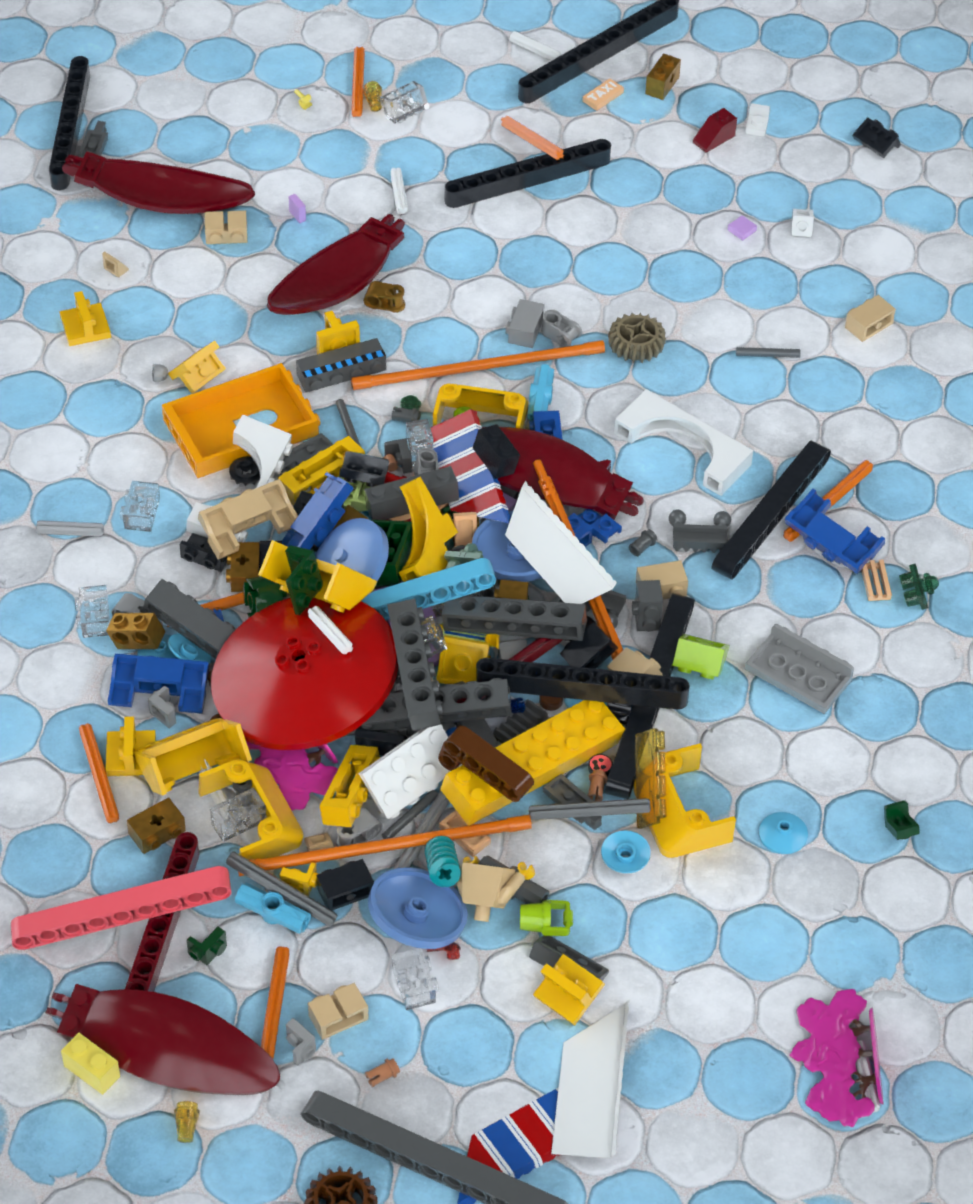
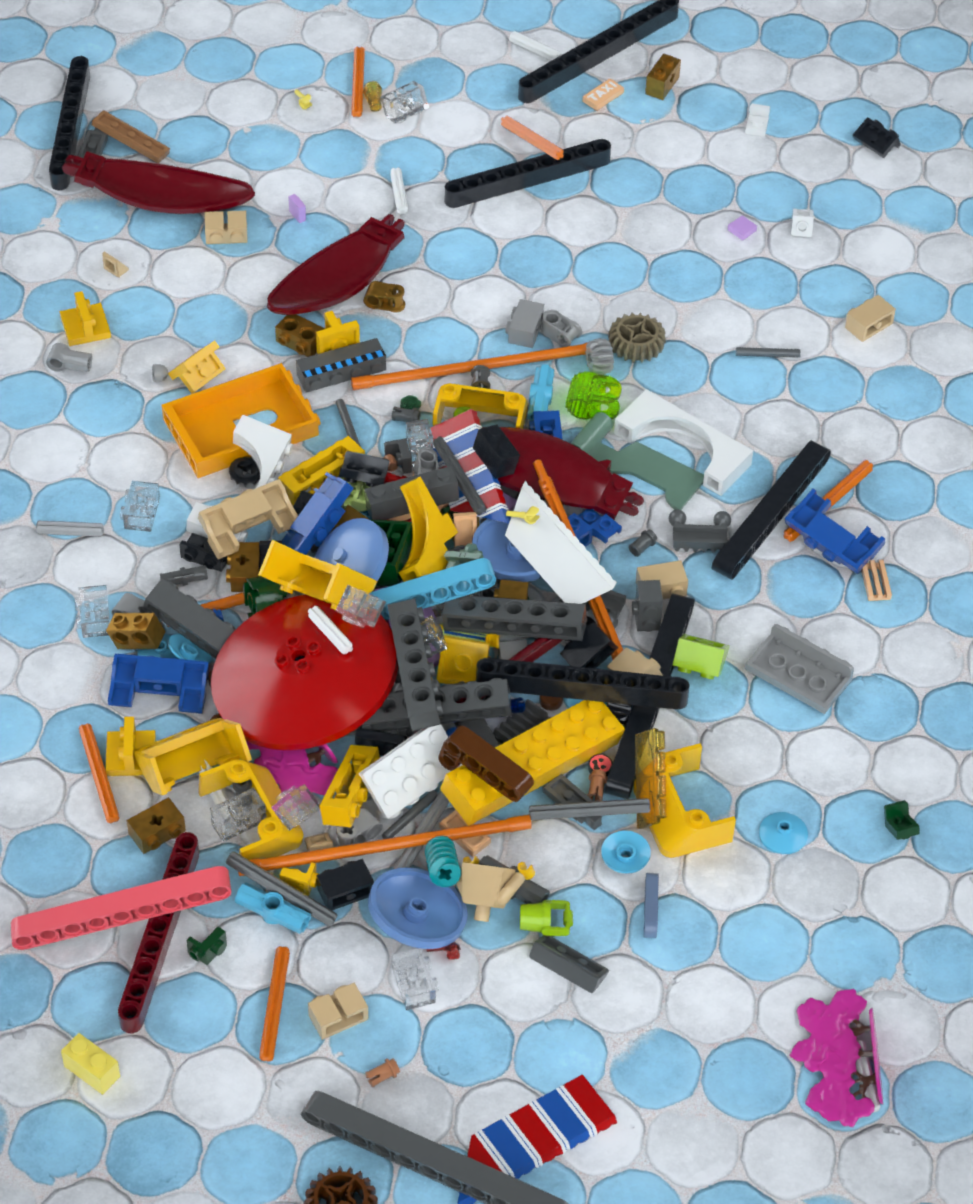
dark red windscreen [45,984,280,1095] -> none
light grey bracket [148,686,176,729] -> none
clear yellow cone [174,1101,200,1143] -> none
dark grey hinge [280,433,333,475] -> none
dark green bracket [285,545,323,615] -> none
light grey bracket [286,1018,316,1065] -> none
yellow bracket [533,954,605,1026] -> none
white sticker [551,999,630,1159] -> none
dark red slope [693,108,737,153] -> none
clear green hips [899,563,939,610] -> none
none -> light grey piece [46,343,93,372]
none -> medium nougat tile [92,110,170,164]
none -> dark grey pin [160,565,208,586]
none -> clear brick [271,784,320,831]
none -> pearl gold brick [275,314,325,357]
none -> clear brick [335,585,386,628]
none -> dark grey axle [433,436,487,515]
none -> dark grey bush [471,365,490,389]
none -> light yellow hand [506,506,540,524]
none -> clear neon green piece [565,371,622,420]
none -> sand green door [570,412,704,510]
none -> light grey gear [585,338,614,375]
none -> sand blue beam [644,873,659,938]

